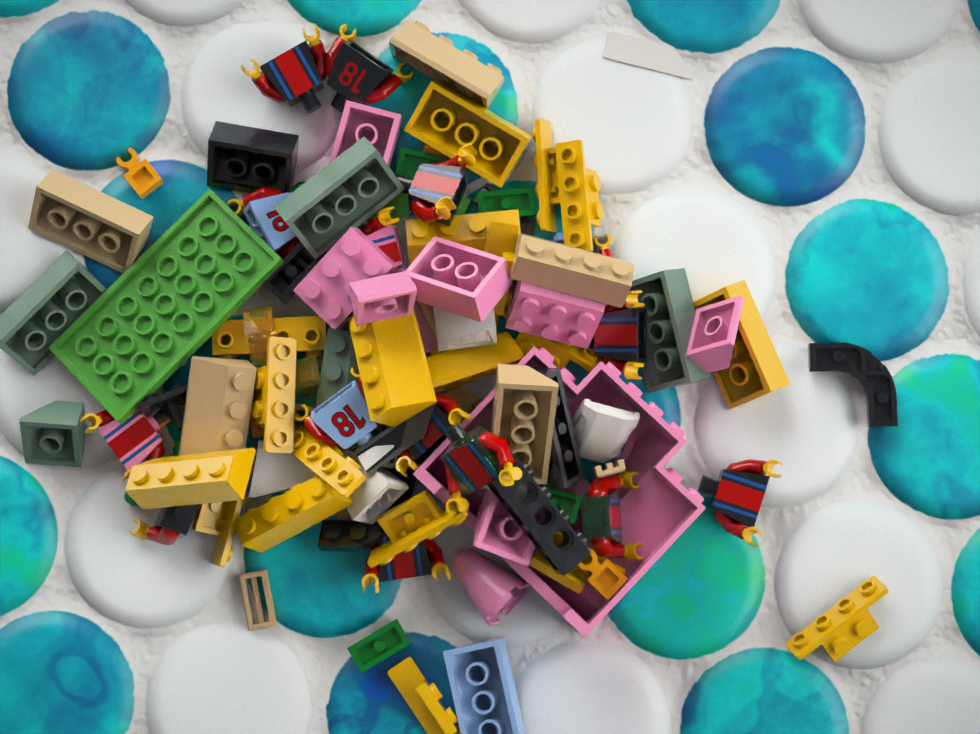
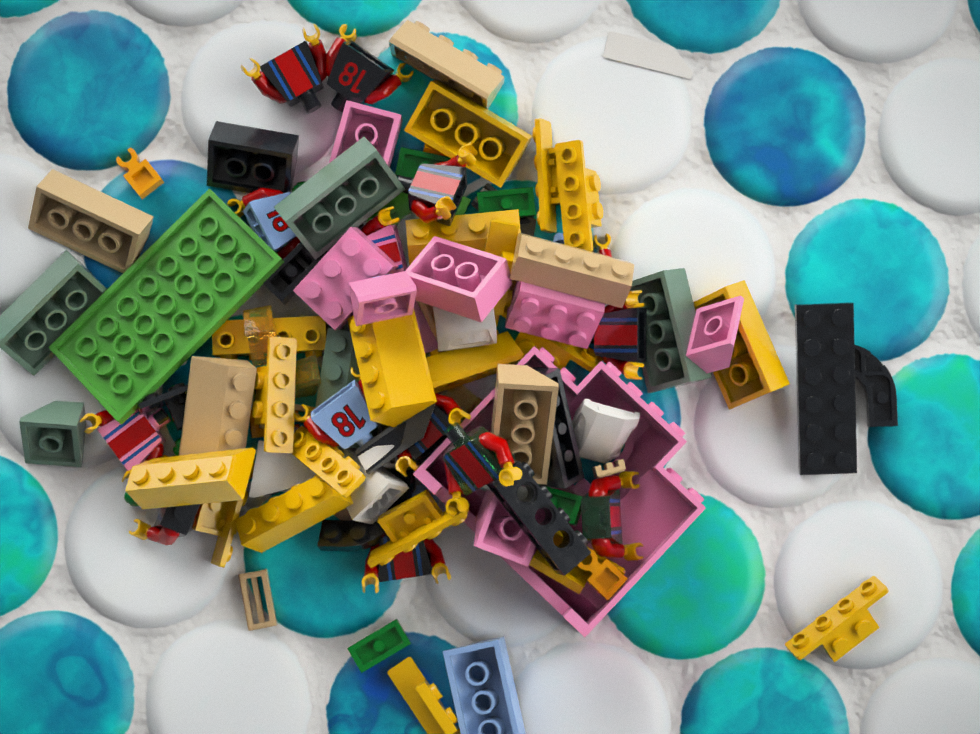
bright pink cone [451,548,530,626] -> none
torso [697,459,784,547] -> none
none -> black plate [795,302,857,475]

